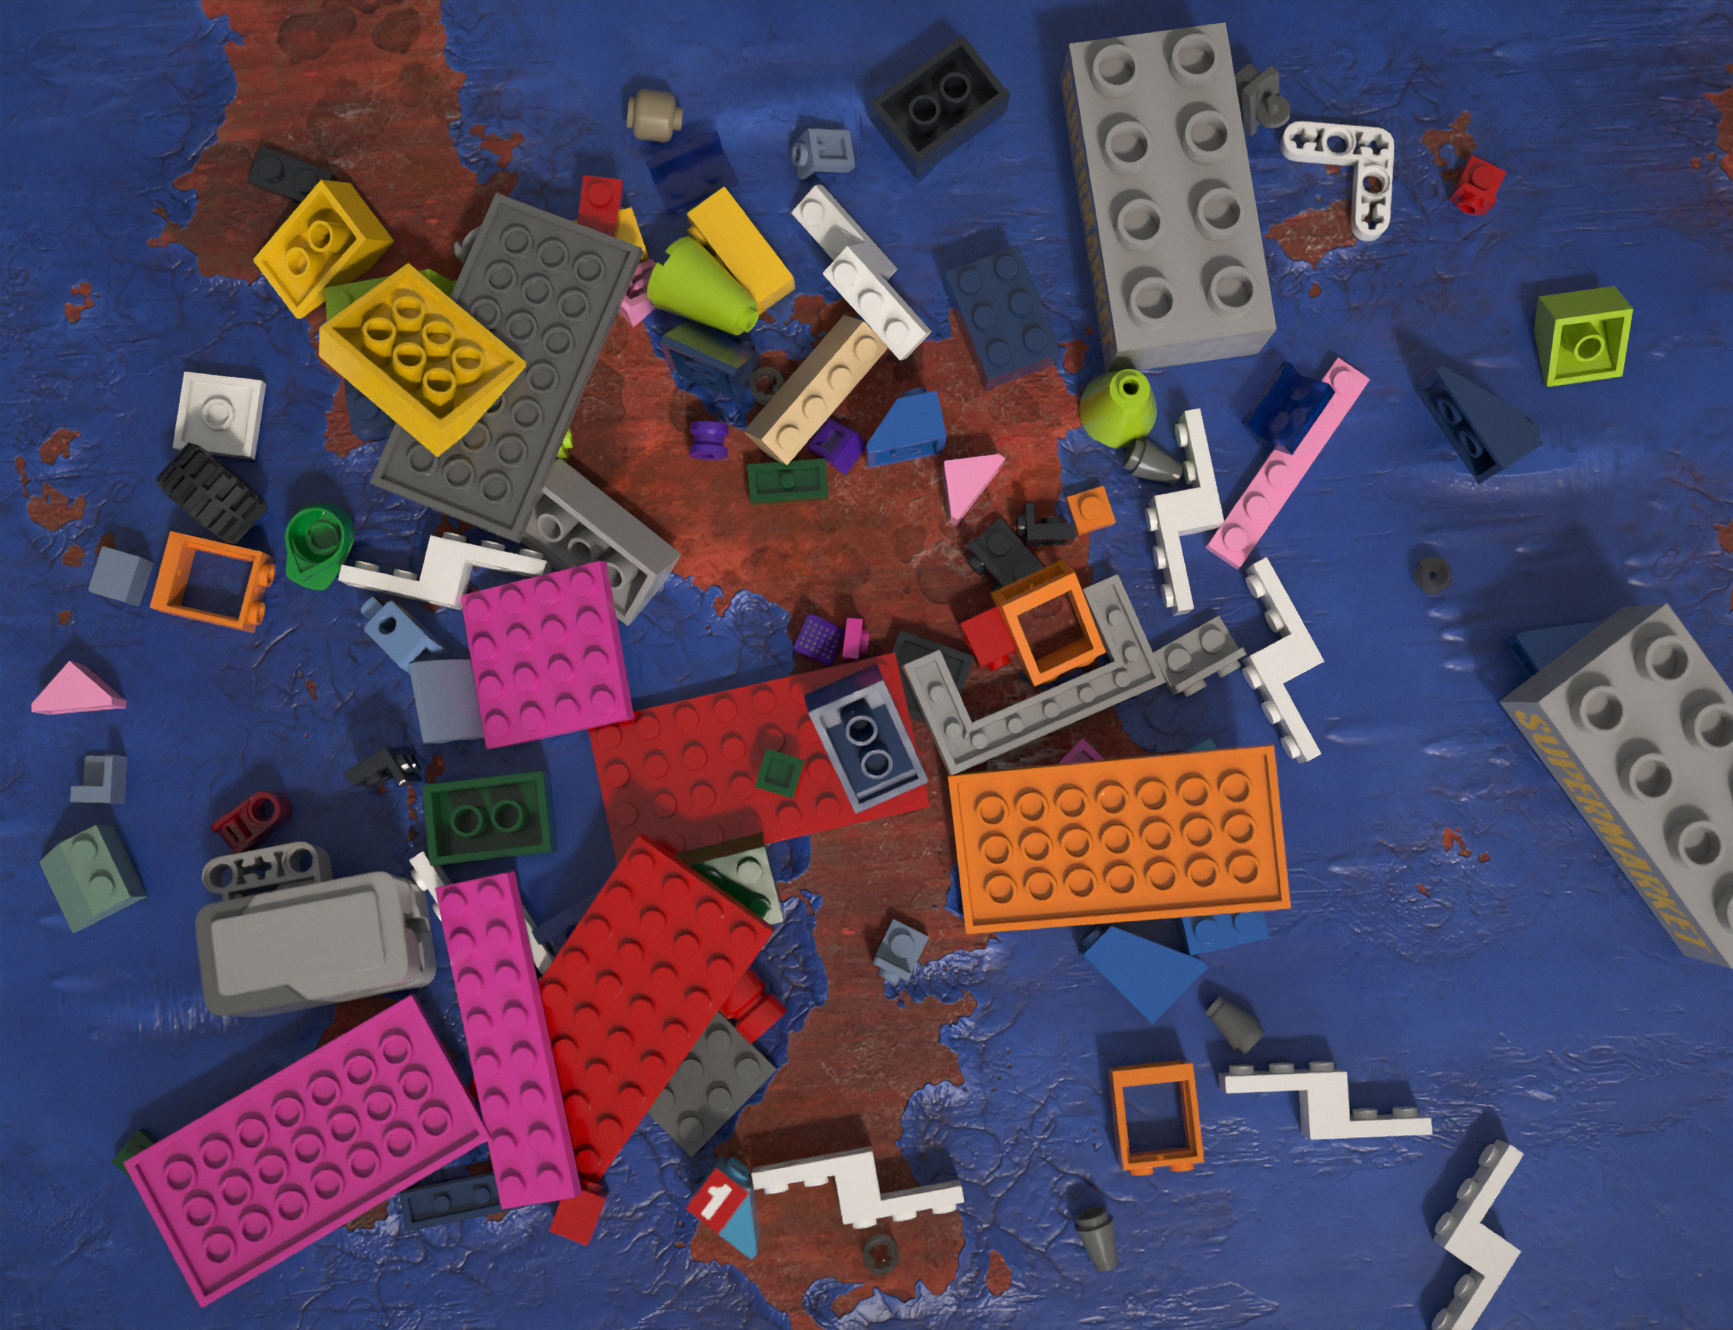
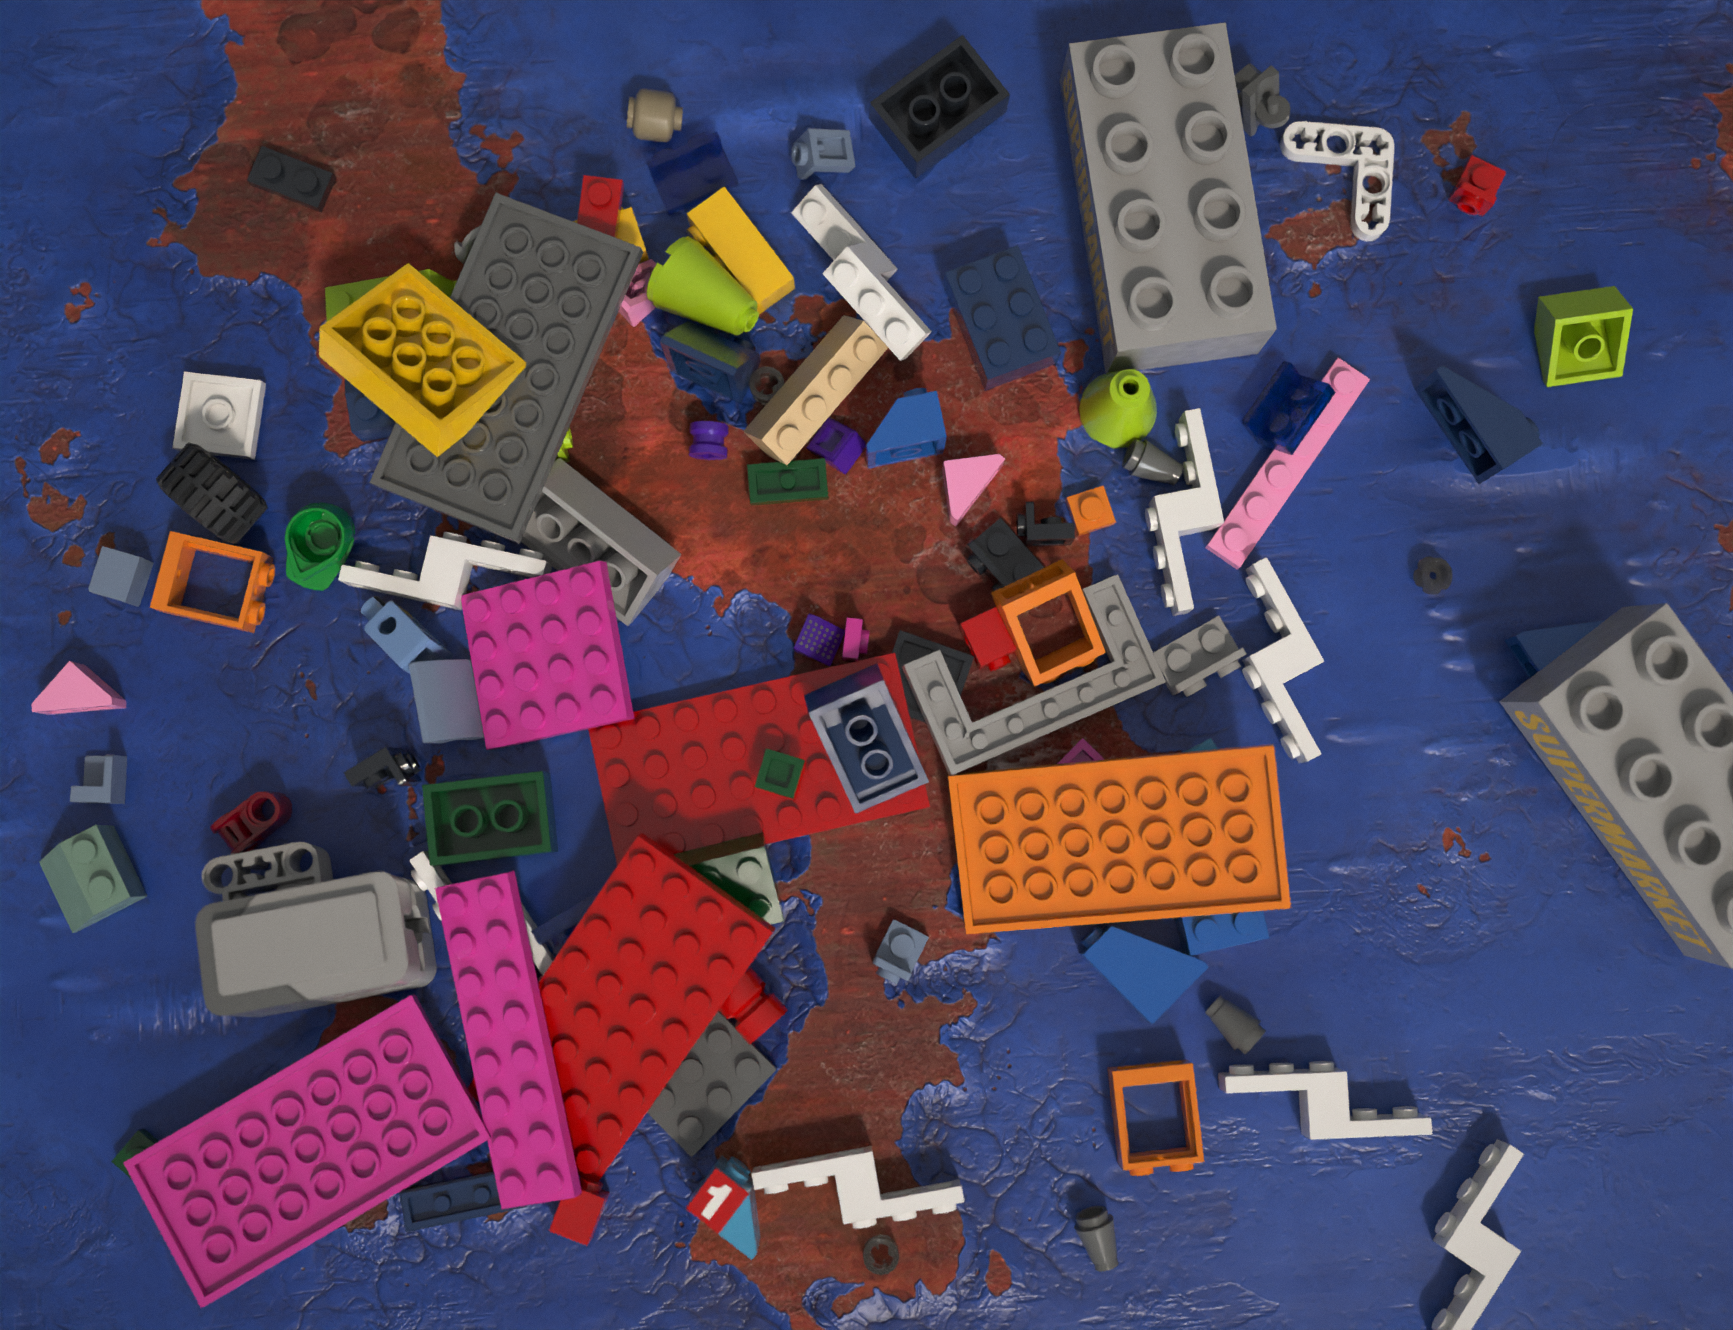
yellow slope [253,180,394,319] -> none

